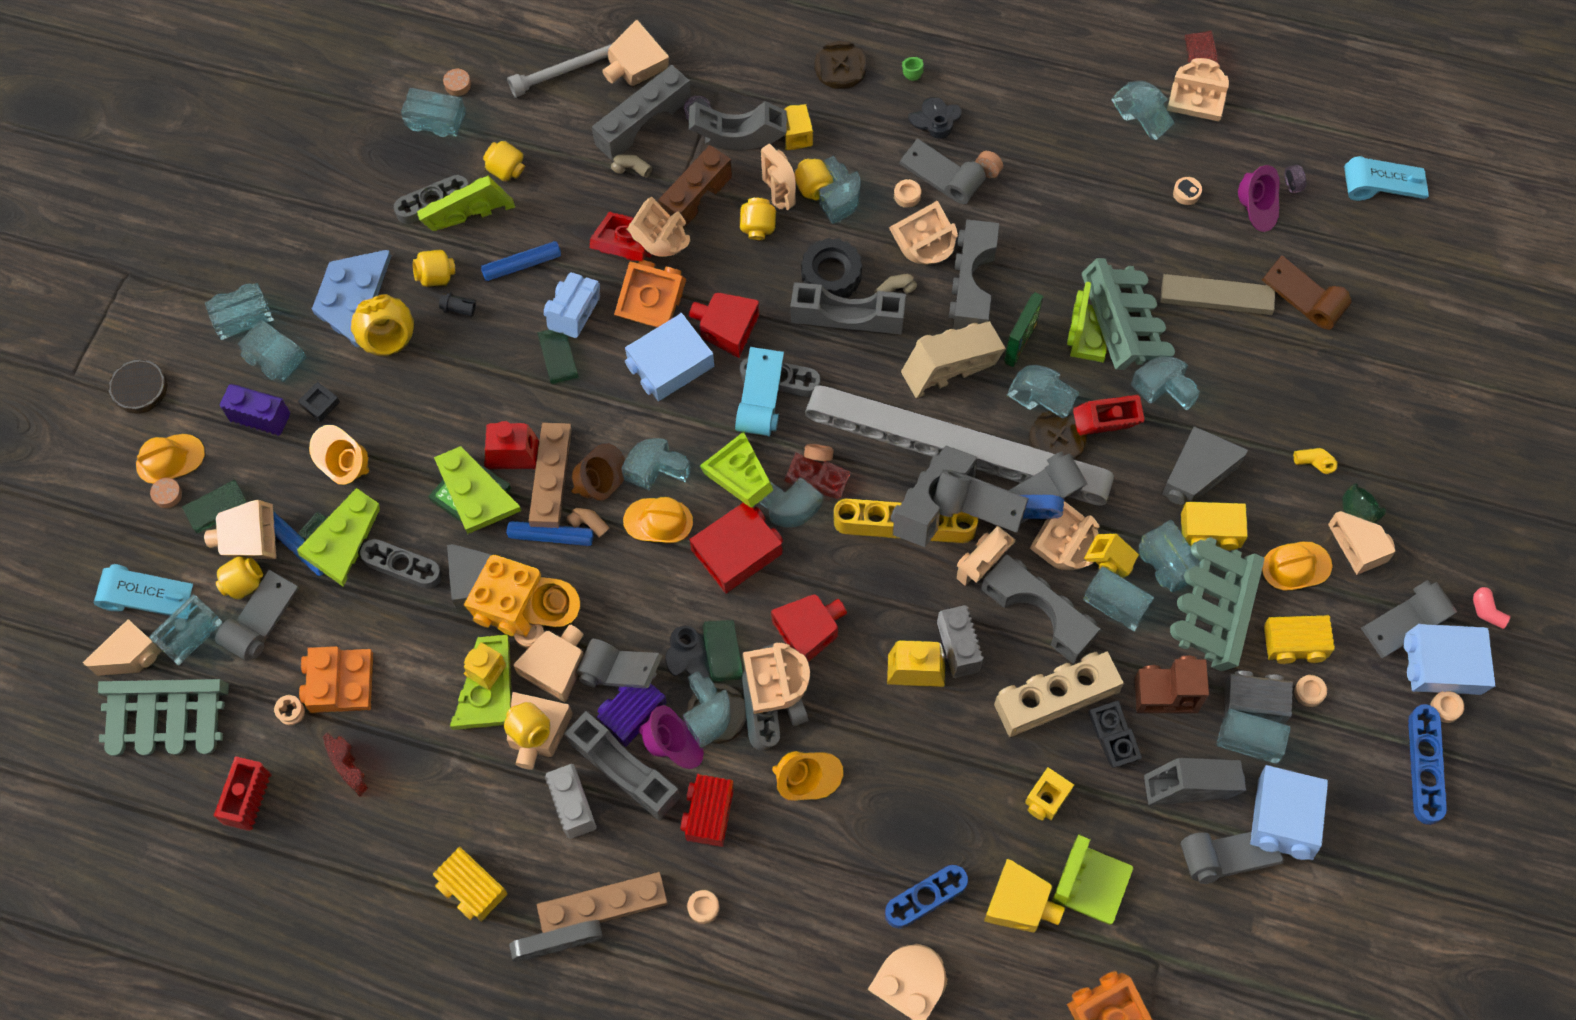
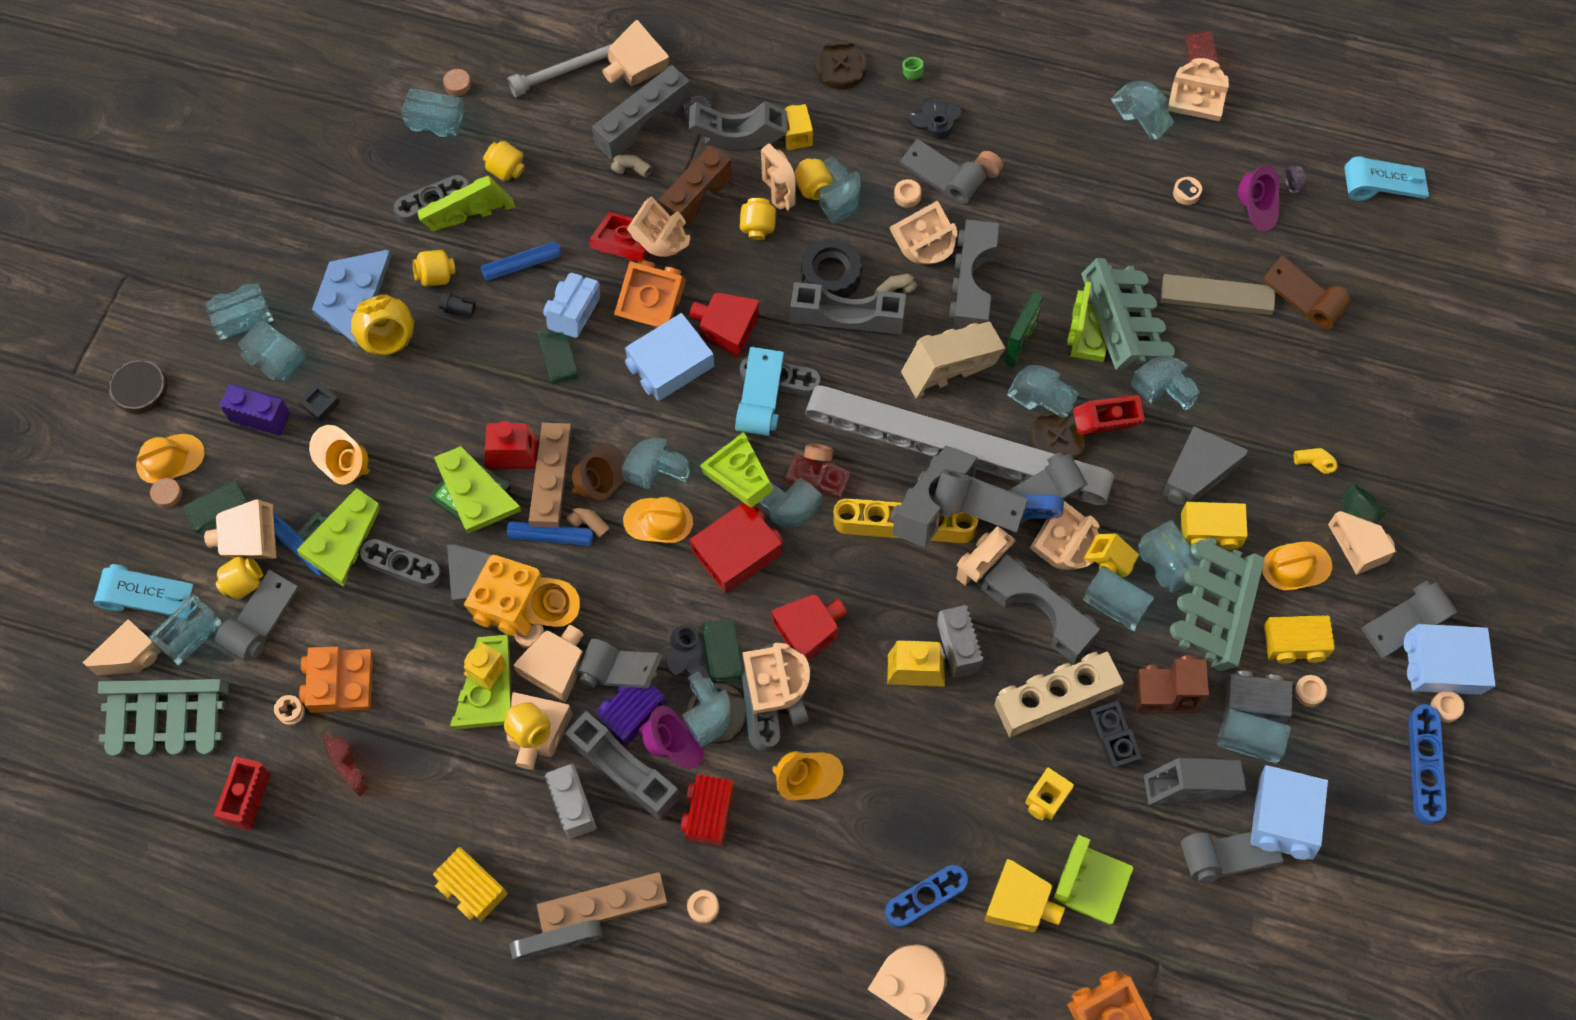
coral arm [1473,587,1510,629] -> none

